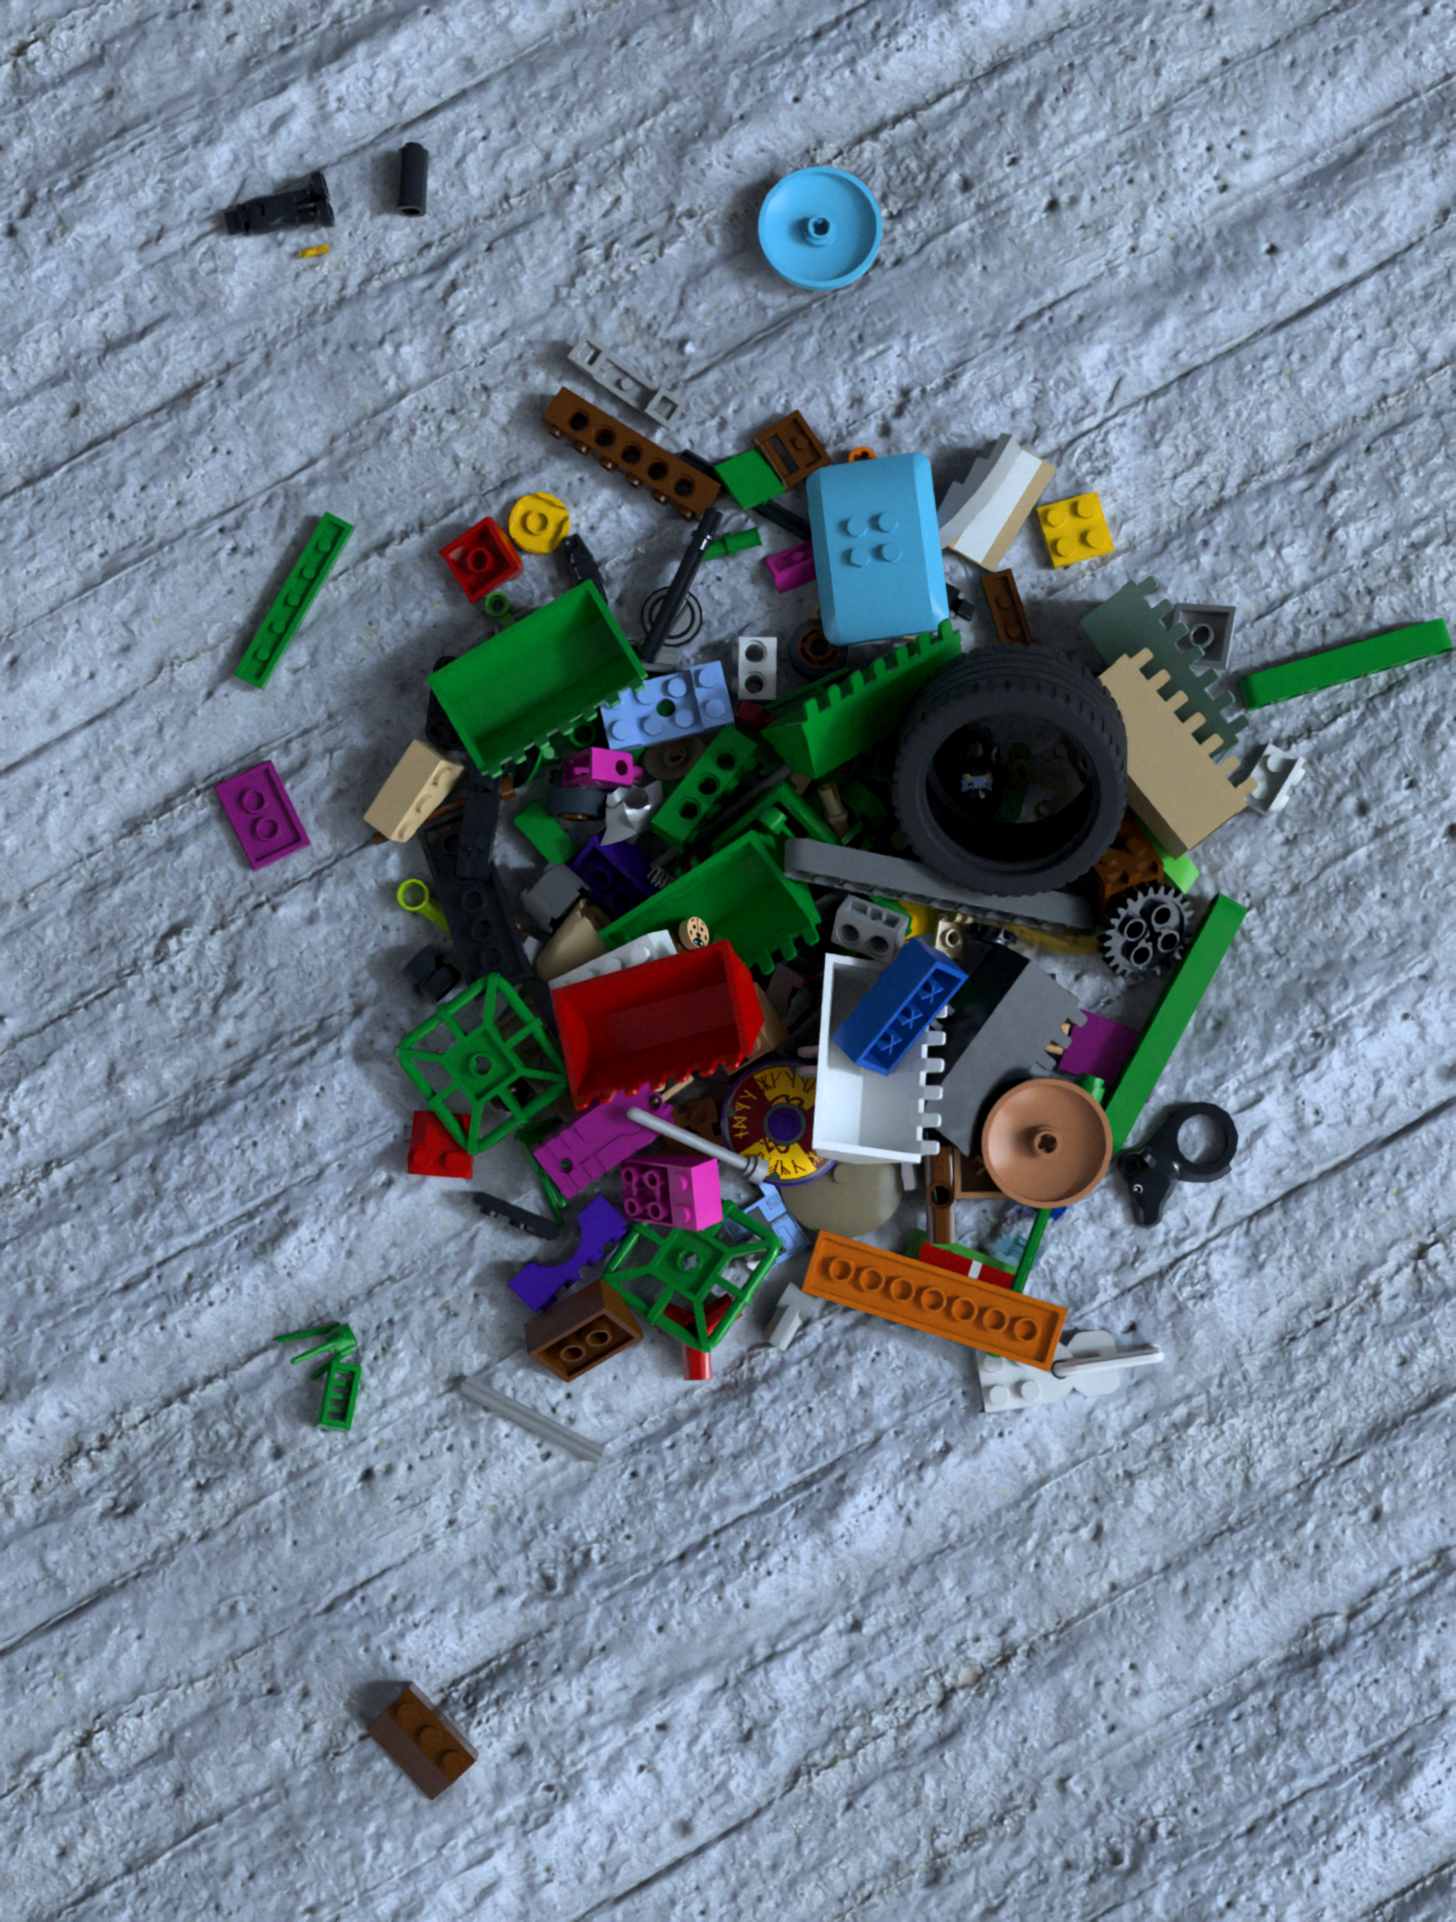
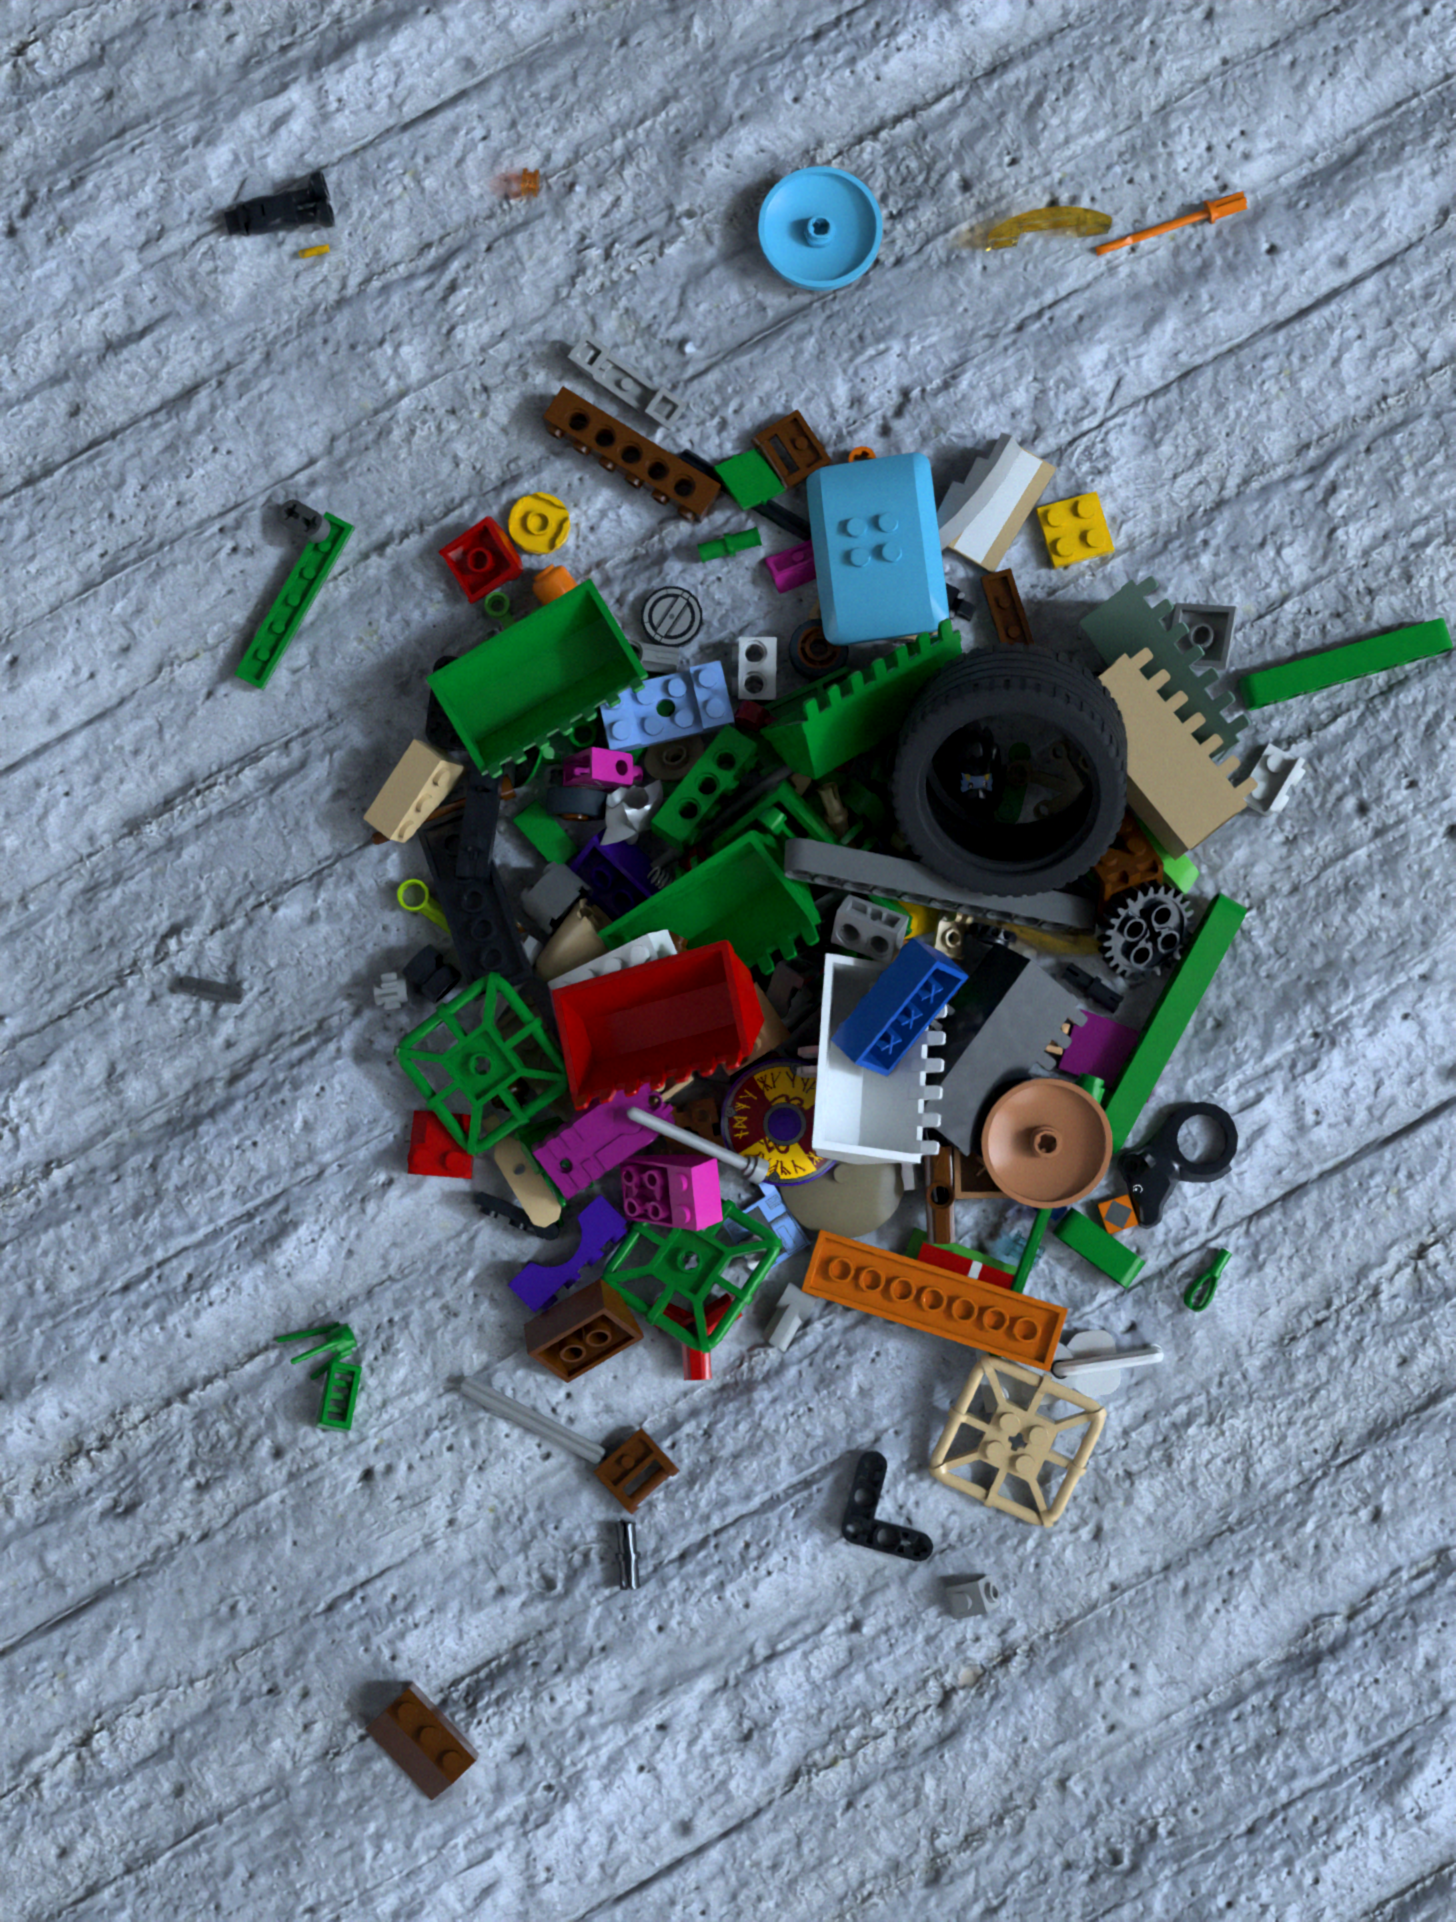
magenta tile [213,759,312,872] -> none
black brick [395,142,429,217] -> none
black hinge [561,533,609,607] -> none
black axle [638,507,724,664] -> none
light nougat tile [679,917,709,950] -> none
none -> flat silver axle [181,976,245,1005]
none -> dark grey beam [278,499,331,544]
none -> light grey gear [373,972,409,1011]
none -> tan piece [482,1113,561,1228]
none -> clear orange bush [521,168,540,197]
none -> orange head [532,563,578,606]
none -> reddish brown plate [593,1427,680,1514]
none -> black pin [615,1522,641,1590]
none -> black beam [841,1450,933,1562]
none -> tan plate [928,1354,1107,1528]
none -> light grey bracket [944,1574,1000,1620]
none -> clear yellow slope [985,206,1112,251]
none -> green beam [1052,1207,1146,1289]
none -> black pin [1060,962,1125,1014]
none -> orange piece [1095,191,1248,256]
none -> tile [1096,1194,1138,1235]
none -> green piece [1184,1248,1232,1312]

